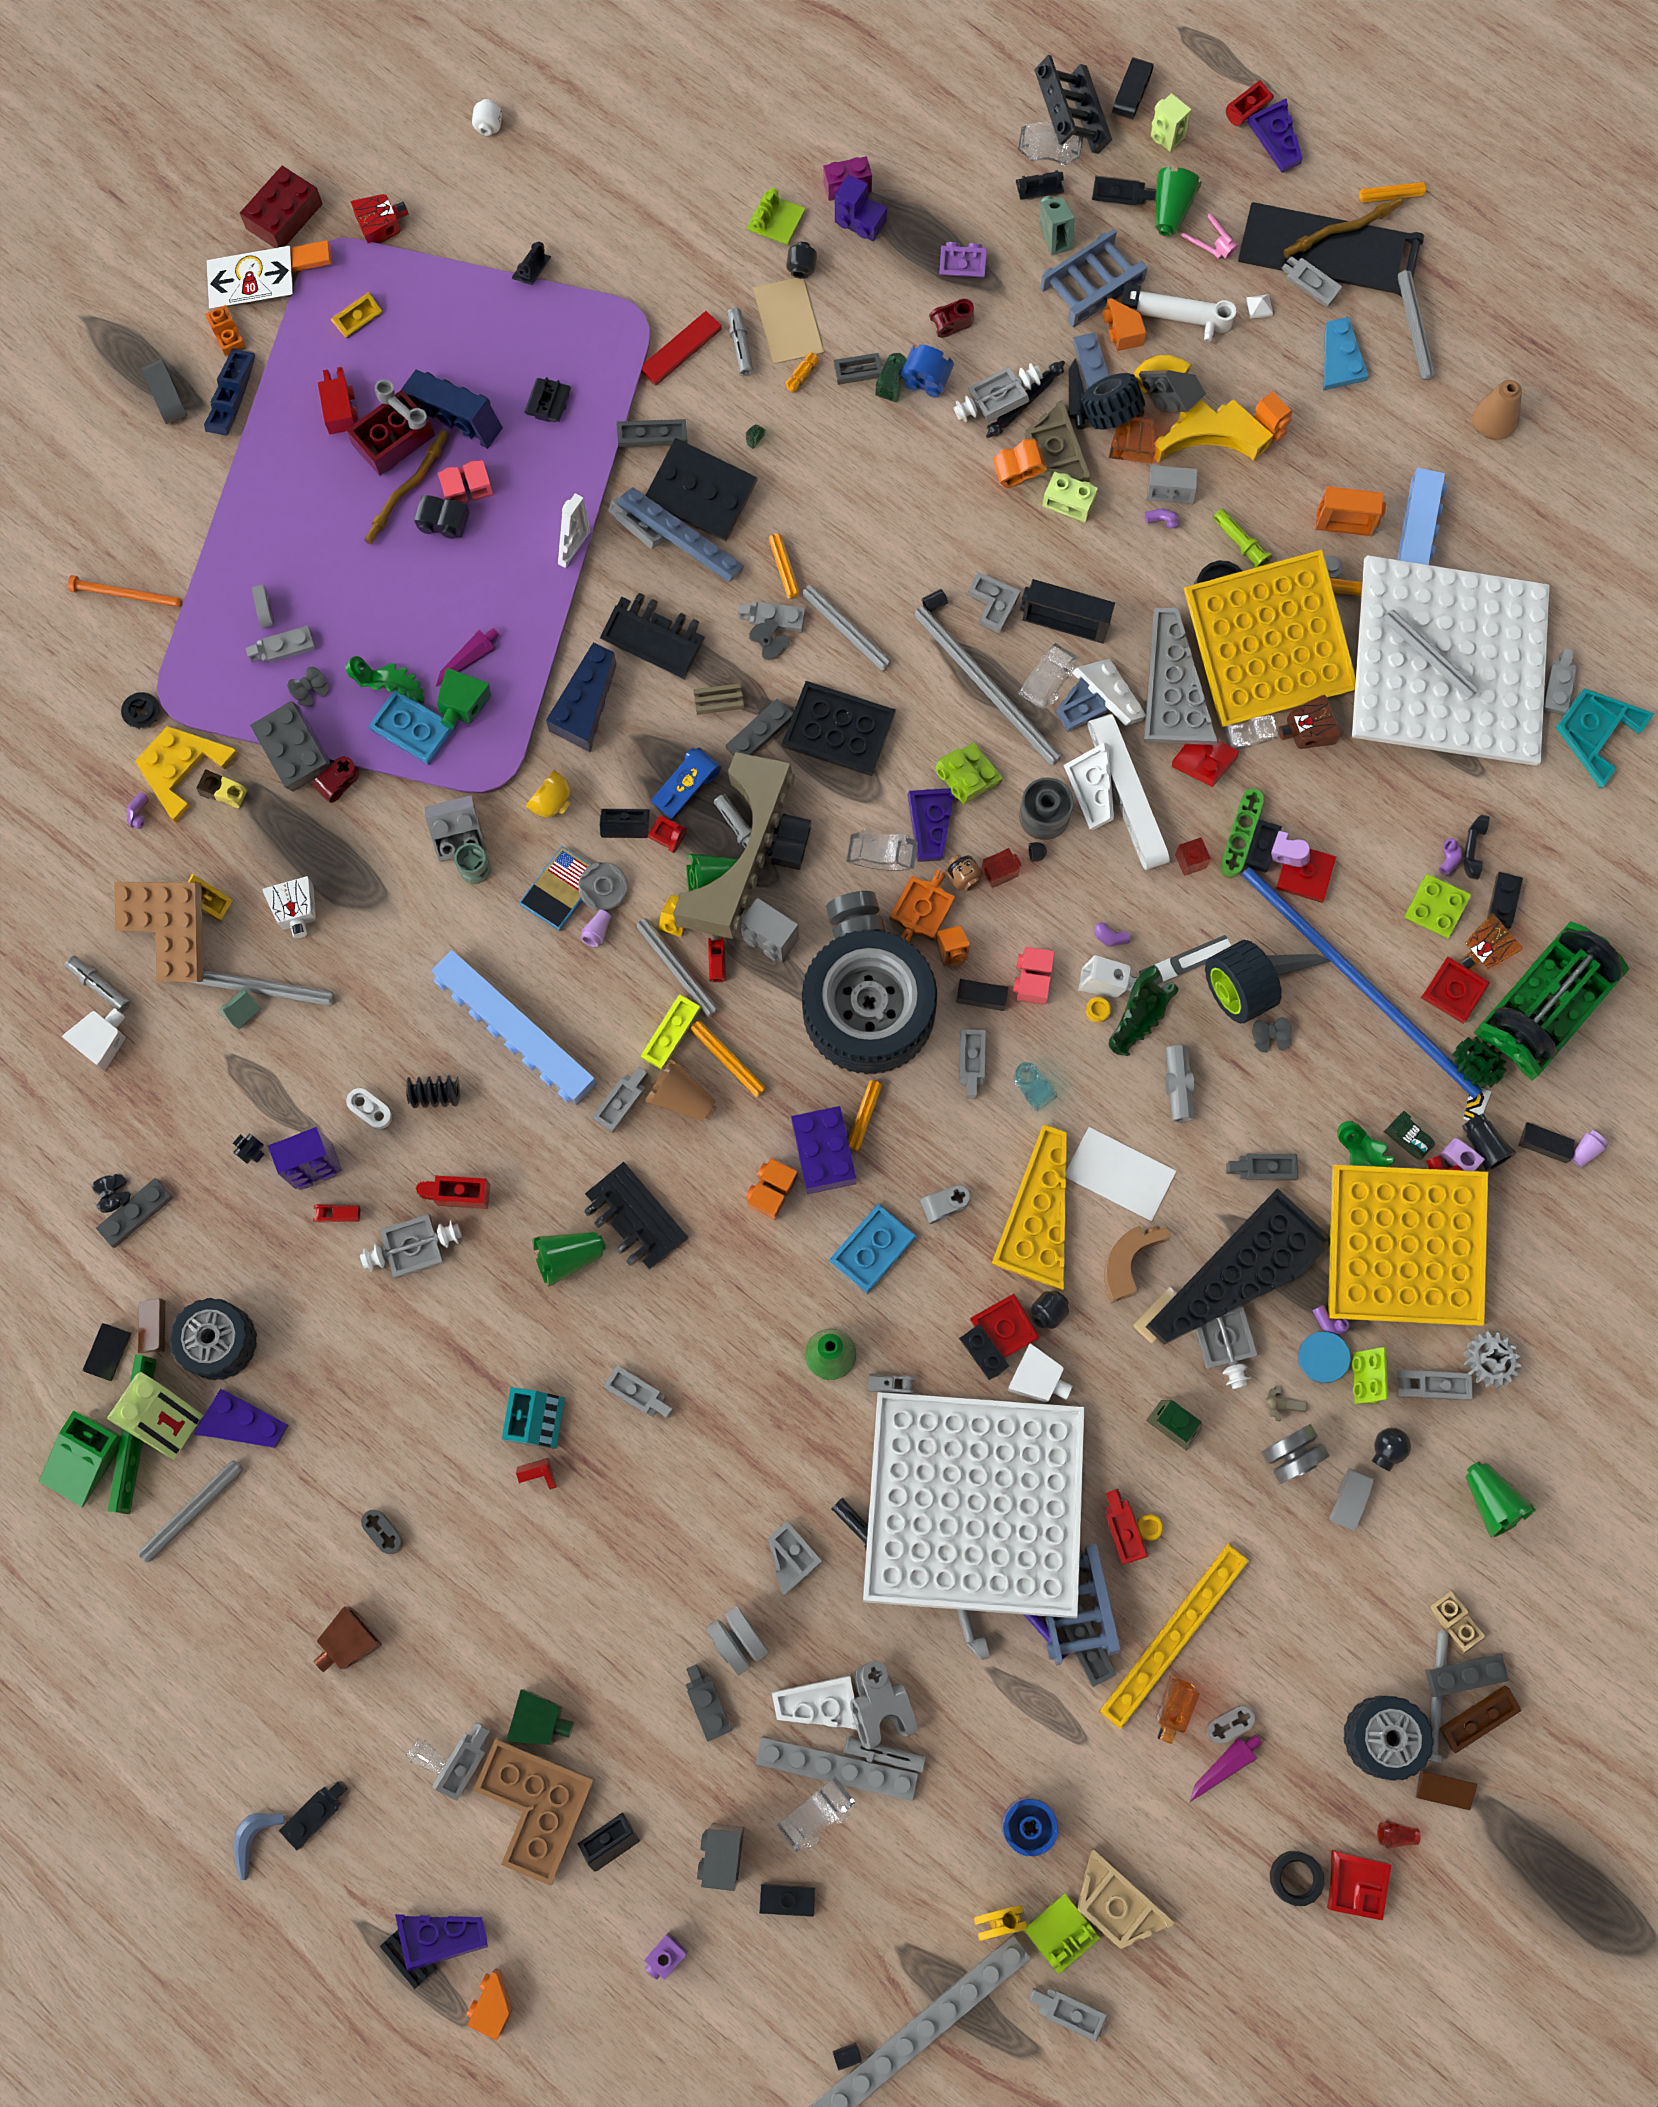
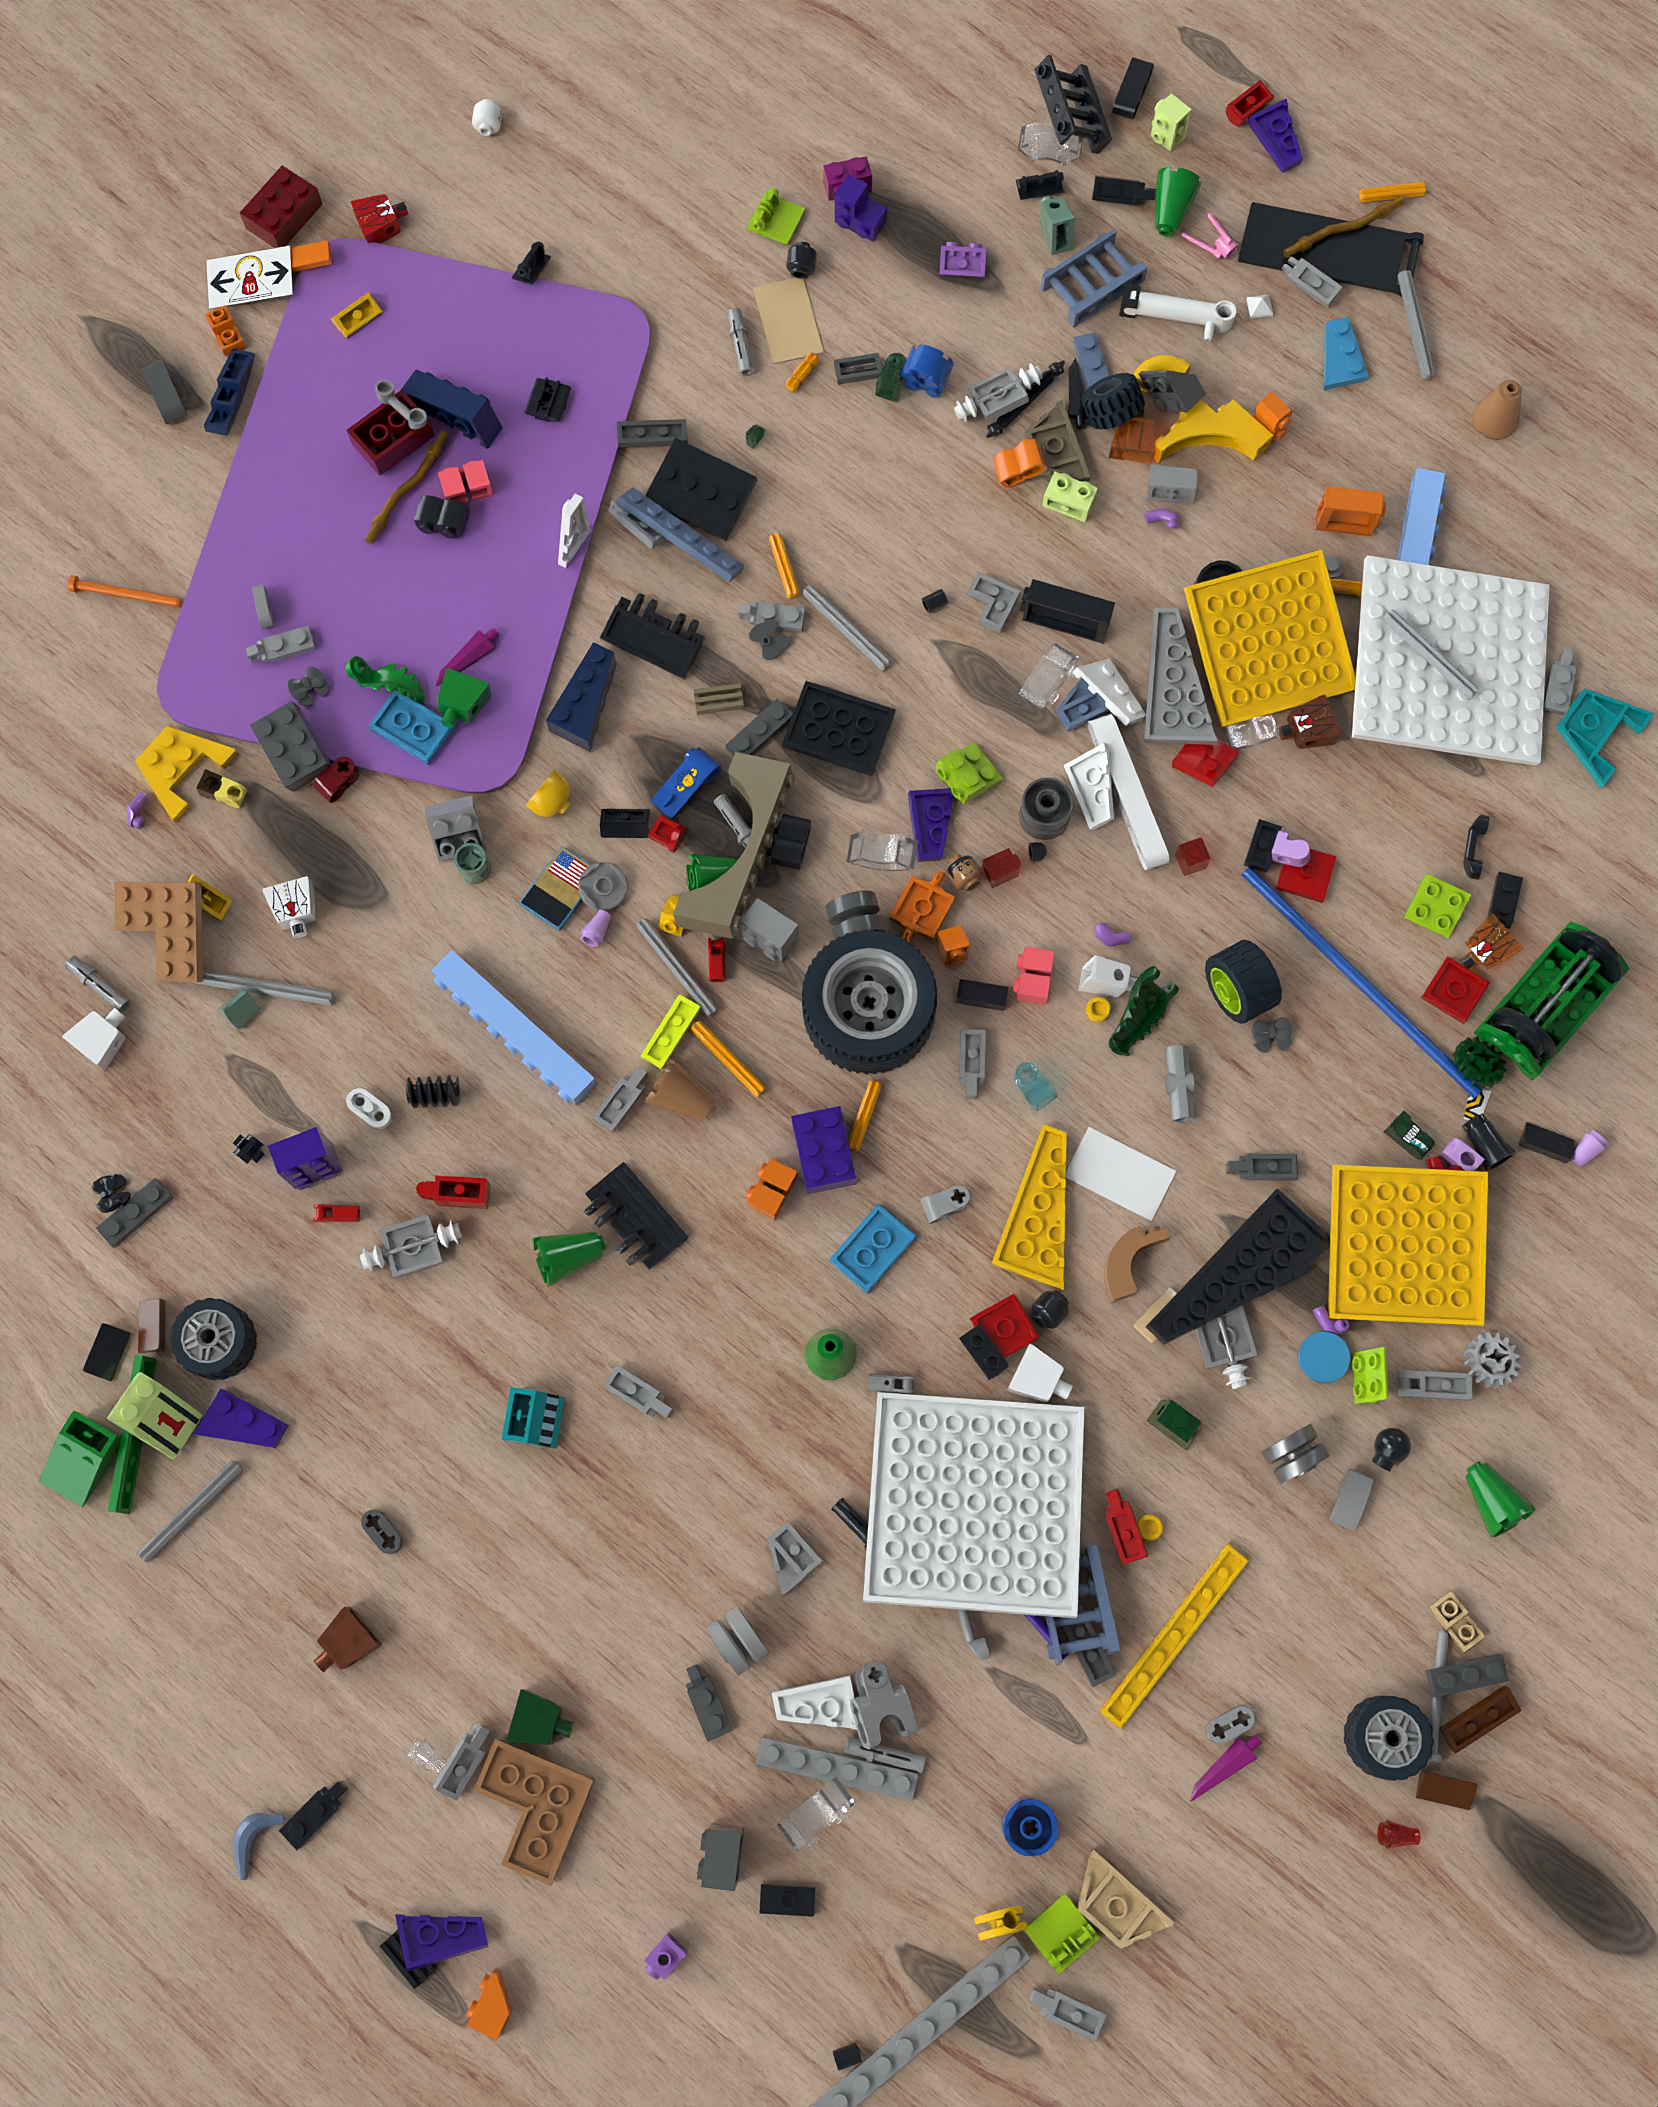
black gear [121,692,161,730] -> none
red hinge [317,367,359,435] -> none
red tile [516,1458,557,1490] -> none
black slope [577,1812,640,1872] -> none
red tile [640,311,722,386] -> none
light grey axle [915,606,1061,765] -> none
dark red piece [929,298,974,338] -> none
orange slope [1103,298,1146,351] -> none
sticker [1139,935,1231,984] -> none
clear orange torso [1156,1675,1200,1744] -> none
lime pin [1212,508,1272,568] -> none
bright green beam [1220,789,1264,878] -> none
dark tan piece [1265,1386,1306,1422] -> none
dark grey bar [1266,954,1331,976] -> none
black tyre [1270,1851,1325,1906] -> none
red plate [1327,1850,1392,1921] -> none
green plant [1337,1121,1395,1167] -> none
medium lavender arm [1439,838,1462,876] -> none

